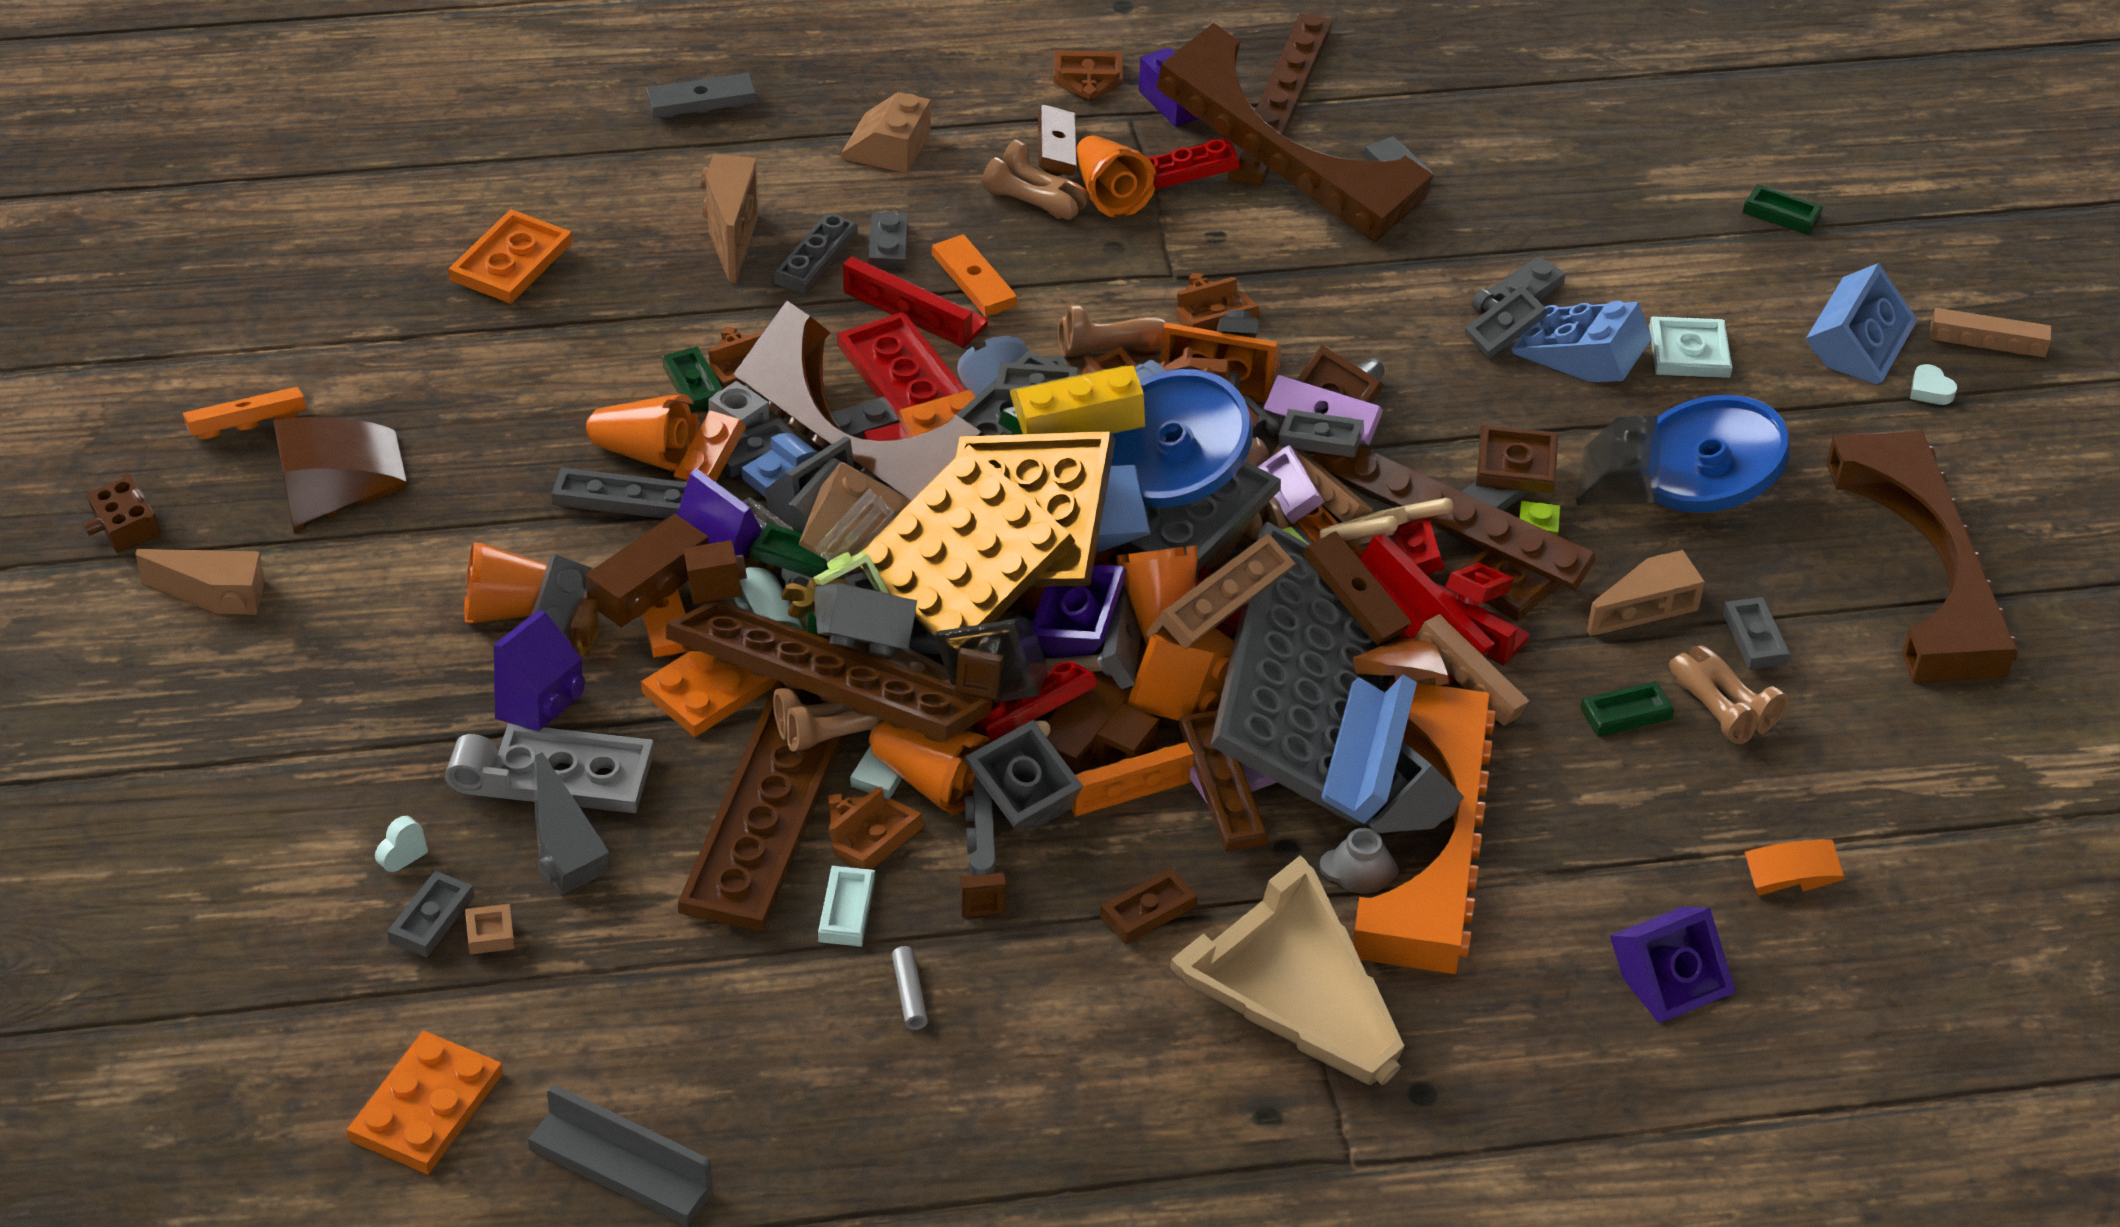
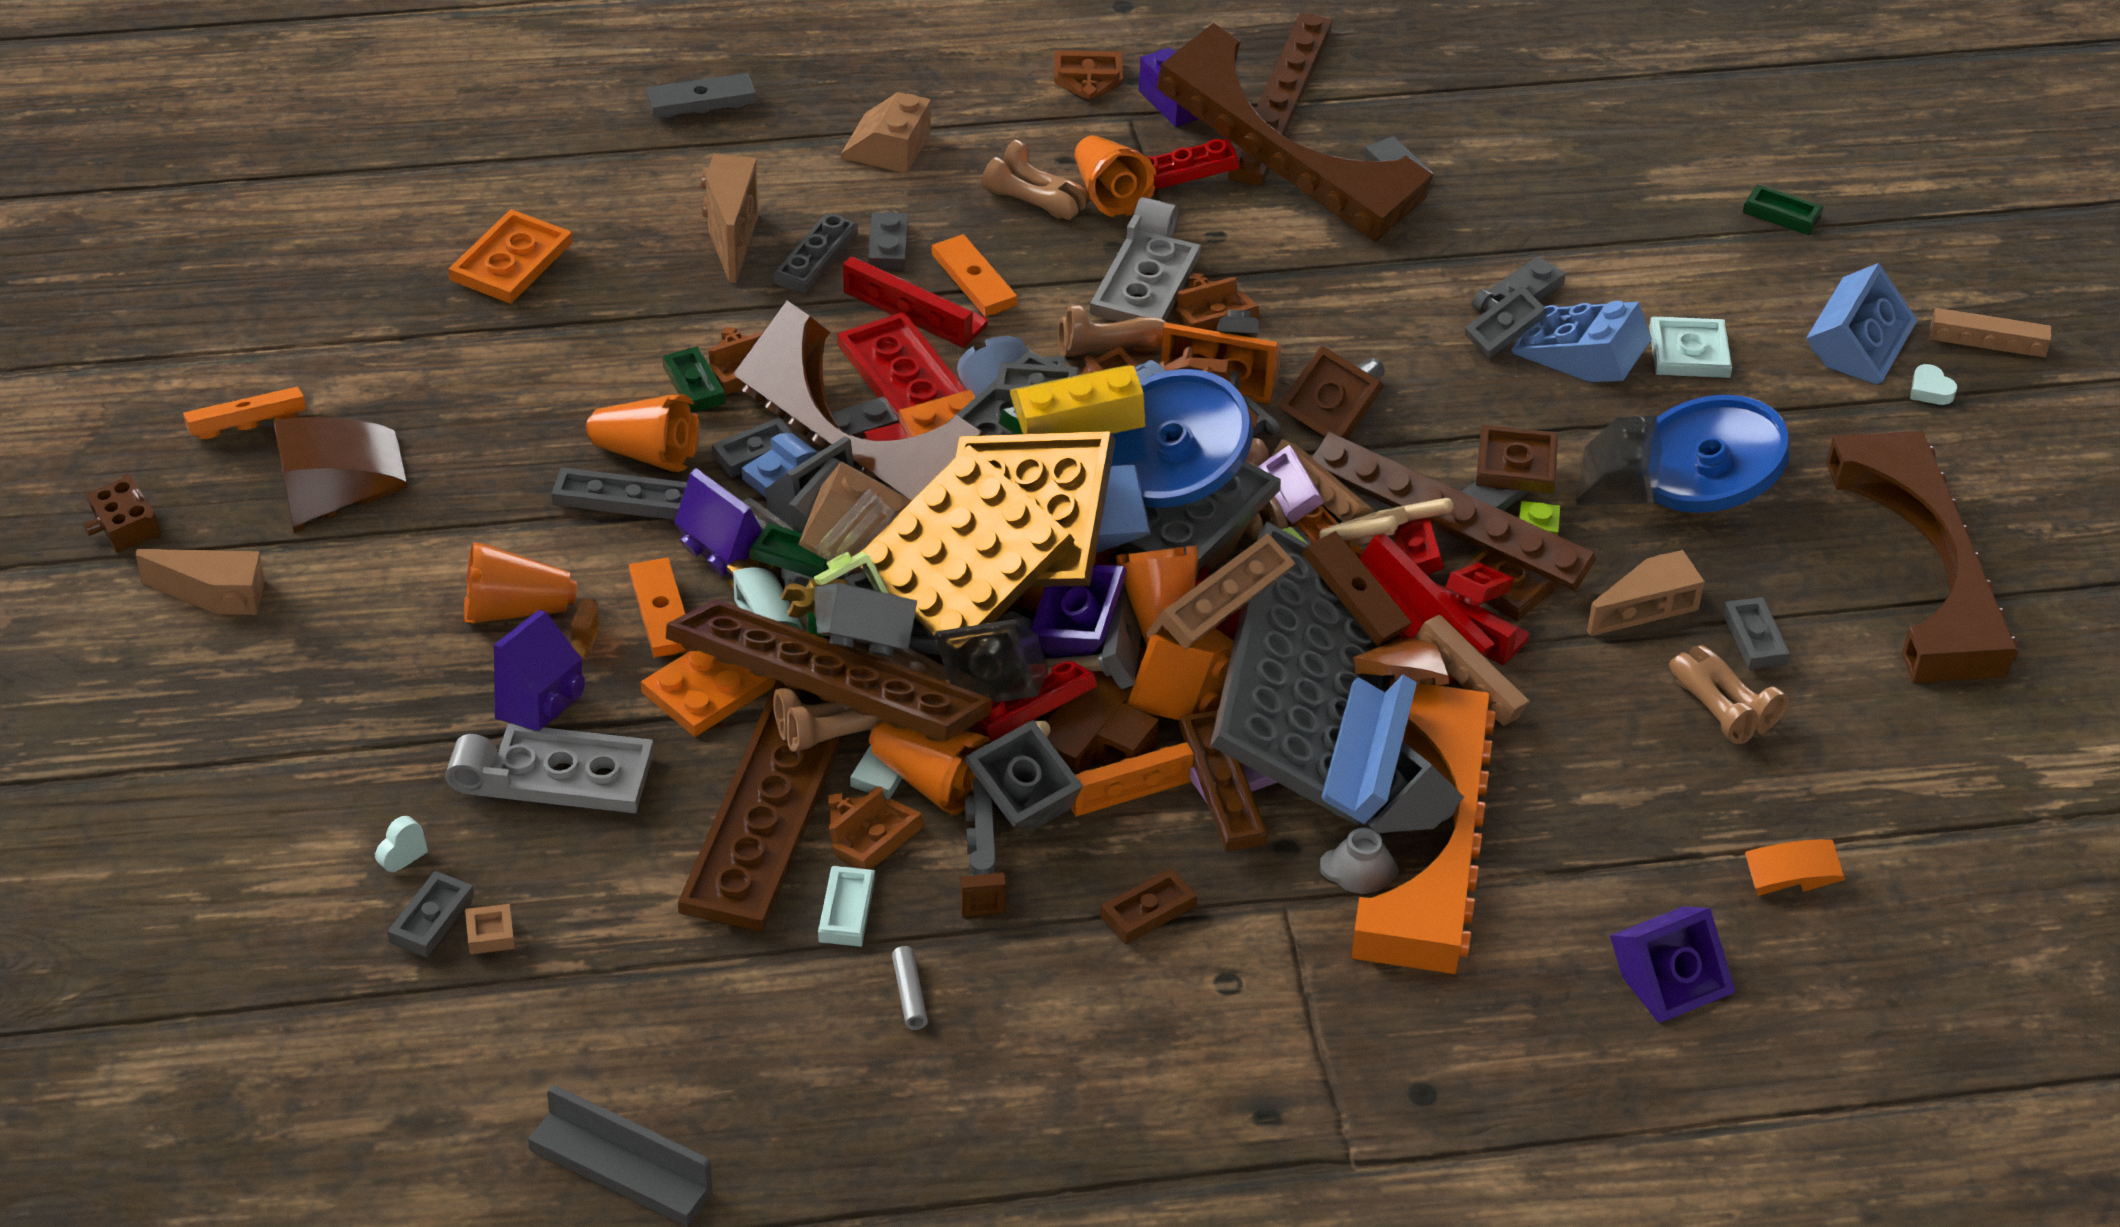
orange plate [347,1030,503,1175] -> none
dark grey plate [531,554,592,641] -> none
dark grey slope [532,752,610,895] -> none
reddish brown brick [585,514,709,628] -> none
orange plate [673,410,746,482] -> none
reddish brown brick [683,540,747,604] -> none
light grey brick [708,381,769,431] -> none
reddish brown tile [954,648,1003,700] -> none
tile [1038,104,1076,176] -> none
tan cone [1170,855,1404,1085] -> none
lavender tile [1264,375,1384,445] -> none
dark grey plate [1279,409,1364,458] -> none
dark green tile [1580,681,1675,737] -> none
none -> light grey hinge [1090,197,1201,322]

